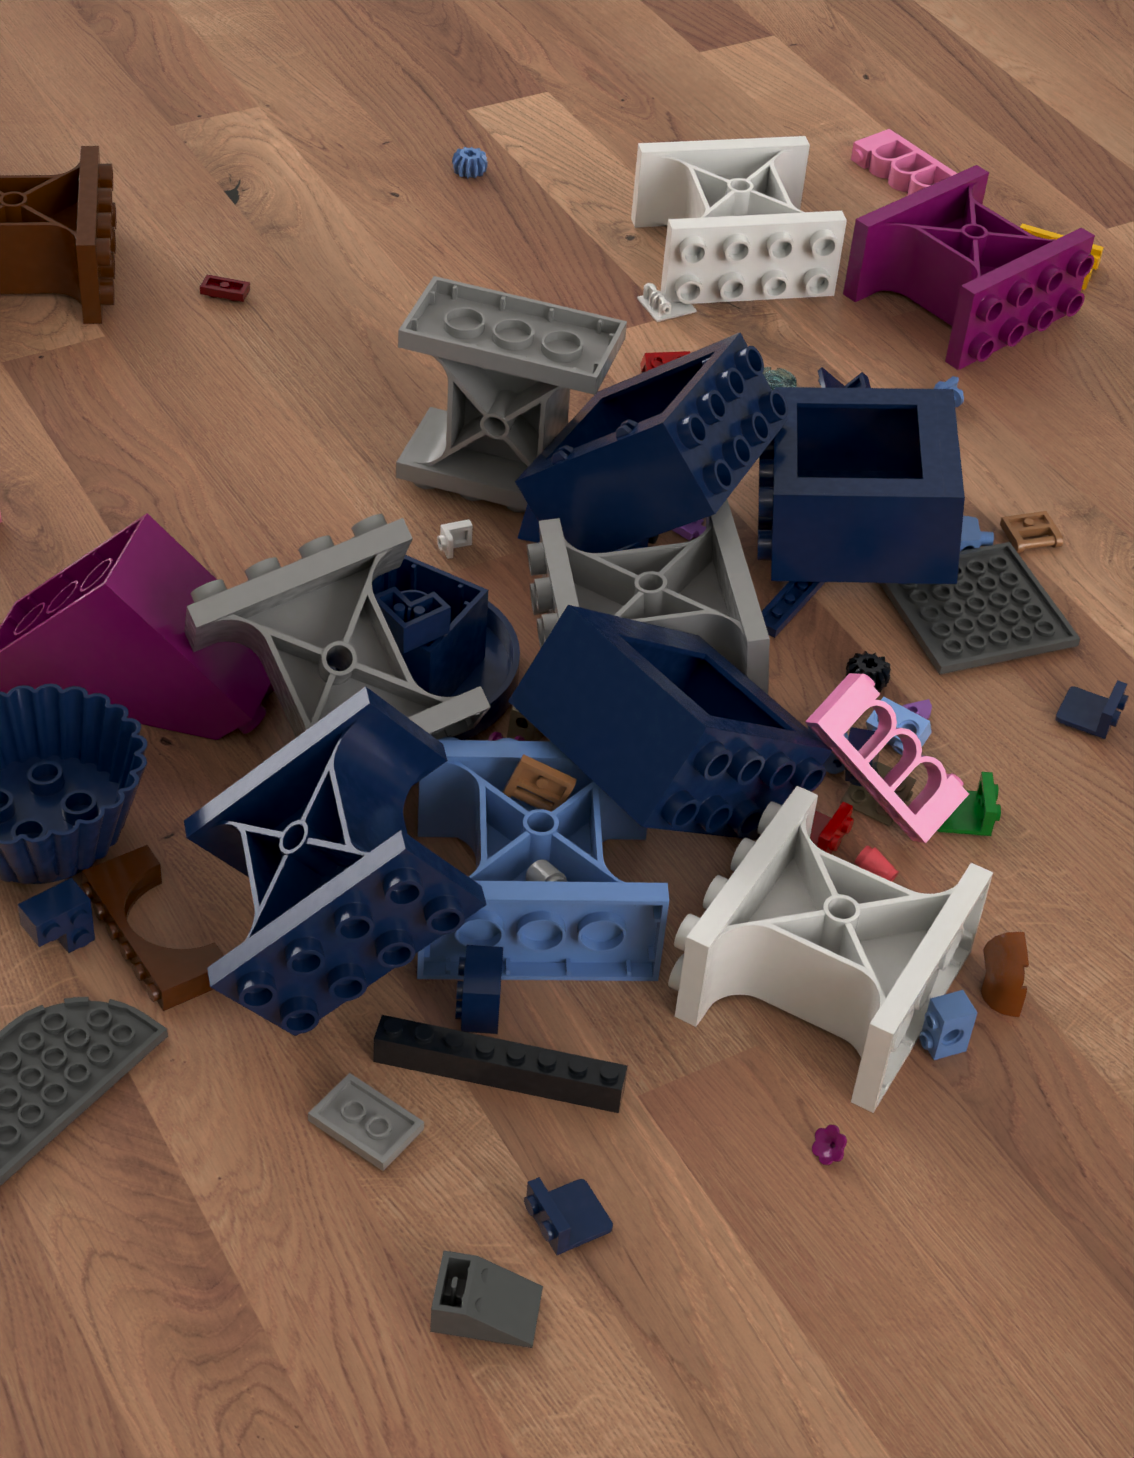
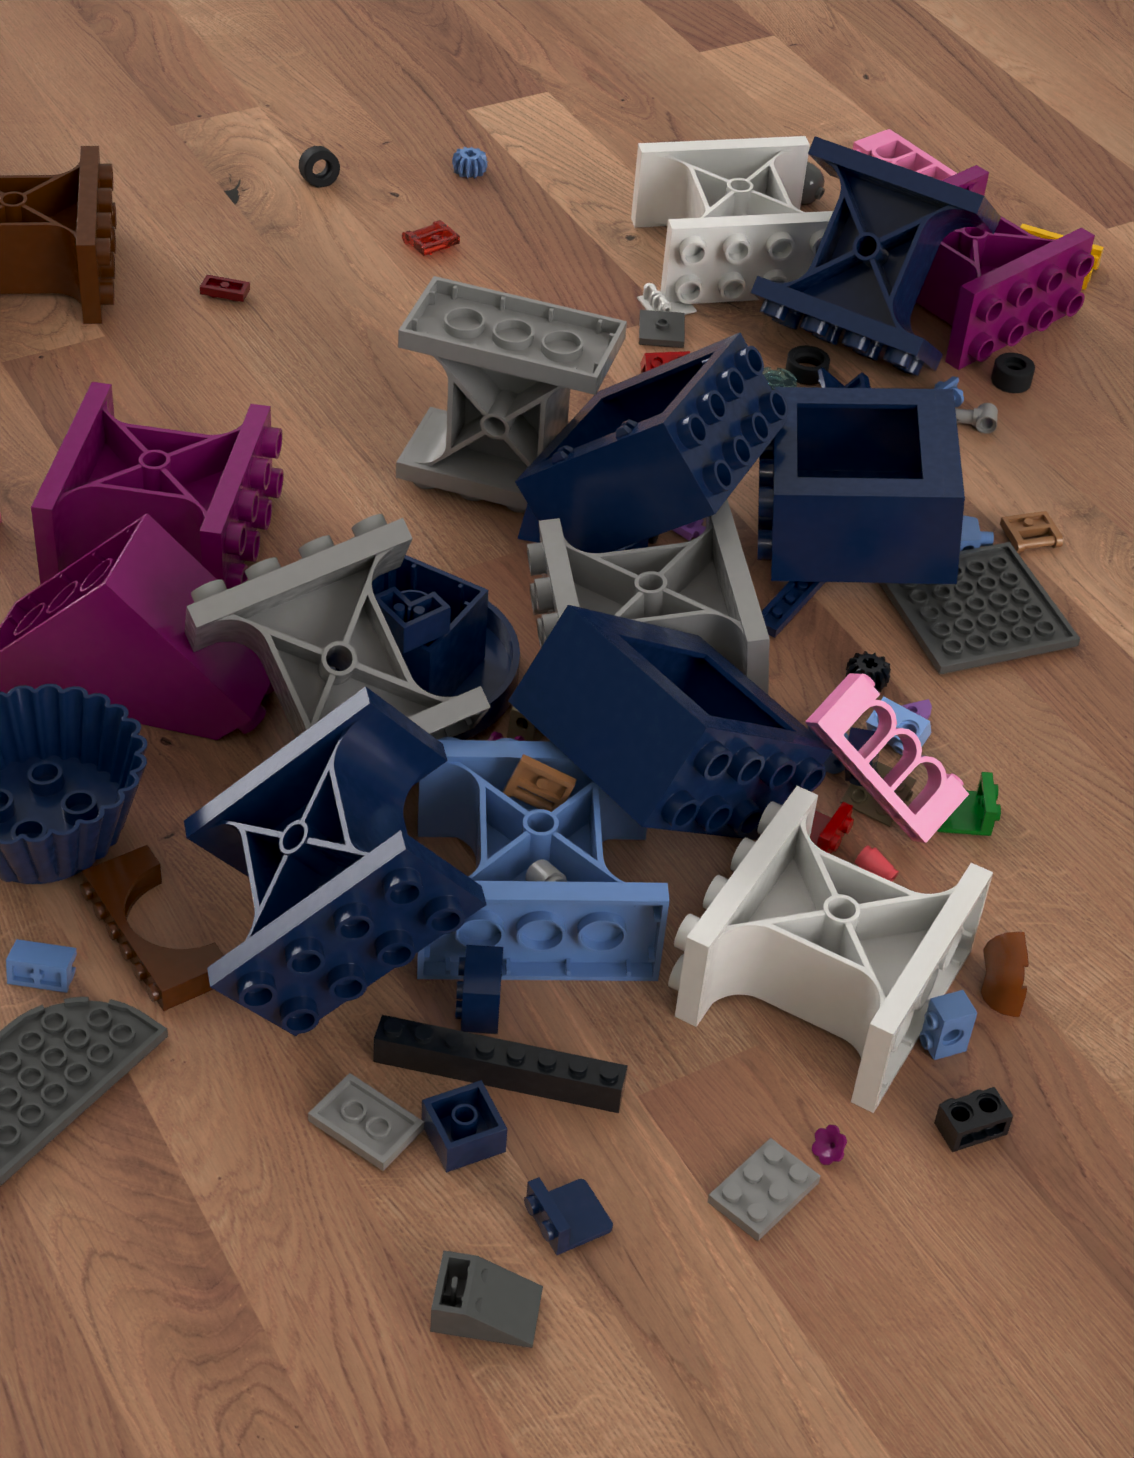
dark blue brick [17,878,95,953] -> none
white bracket [437,519,473,559] -> none
dark blue bracket [1055,680,1129,739] -> none
none -> medium blue hinge [6,939,77,993]
none -> magenta piece [31,382,284,589]
none -> black tyre [298,146,340,188]
none -> clear red plate [402,220,460,256]
none -> dark blue brick [421,1080,508,1172]
none -> dark grey plate [639,310,685,348]
none -> light grey plate [708,1138,821,1242]
none -> dark blue piece [750,136,1001,377]
none -> black tyre [785,345,830,385]
none -> dark grey cylinder [801,162,825,205]
none -> black brick [934,1087,1013,1152]
none -> light grey pin [955,403,998,434]
none -> black tyre [991,353,1035,393]

